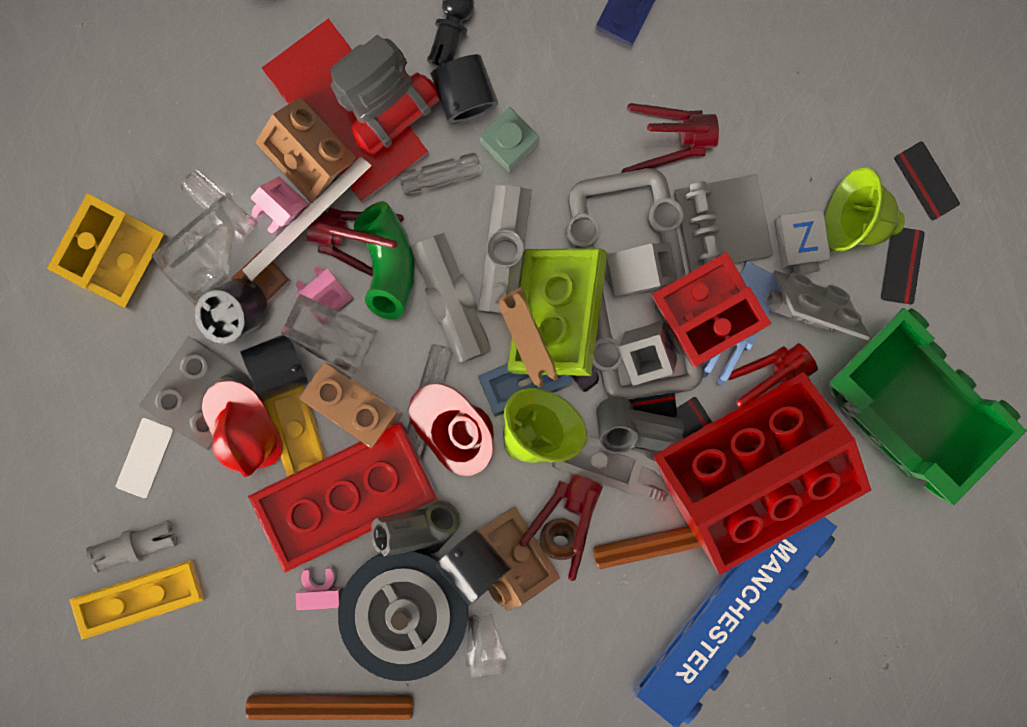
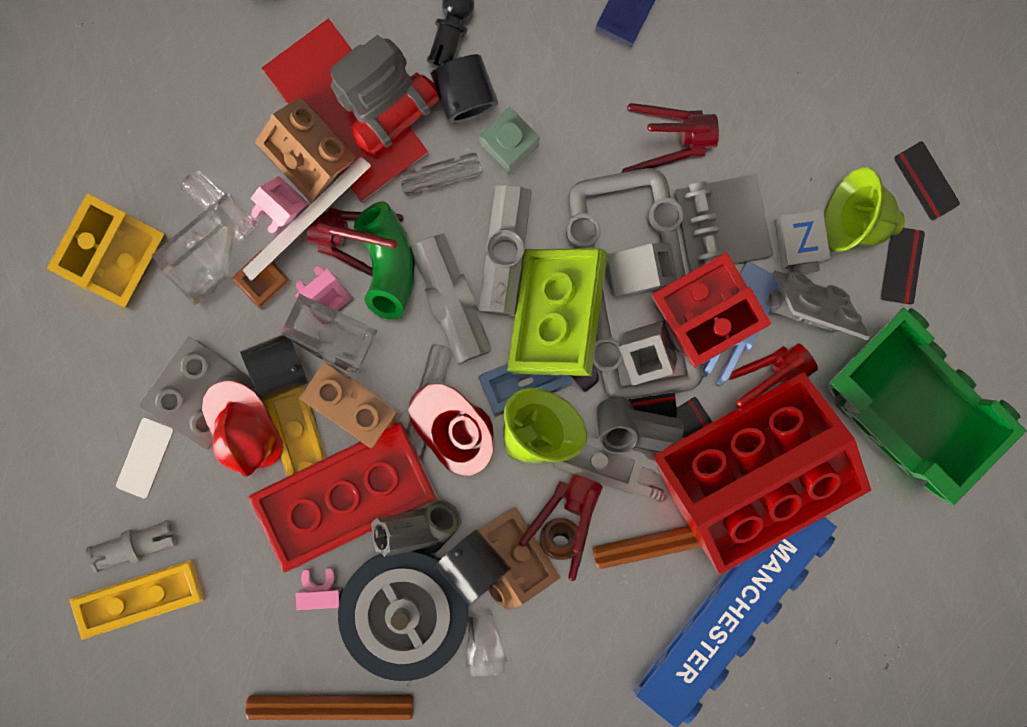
black piece [195,278,267,344] -> none
medium nougat piece [499,287,558,387] -> none

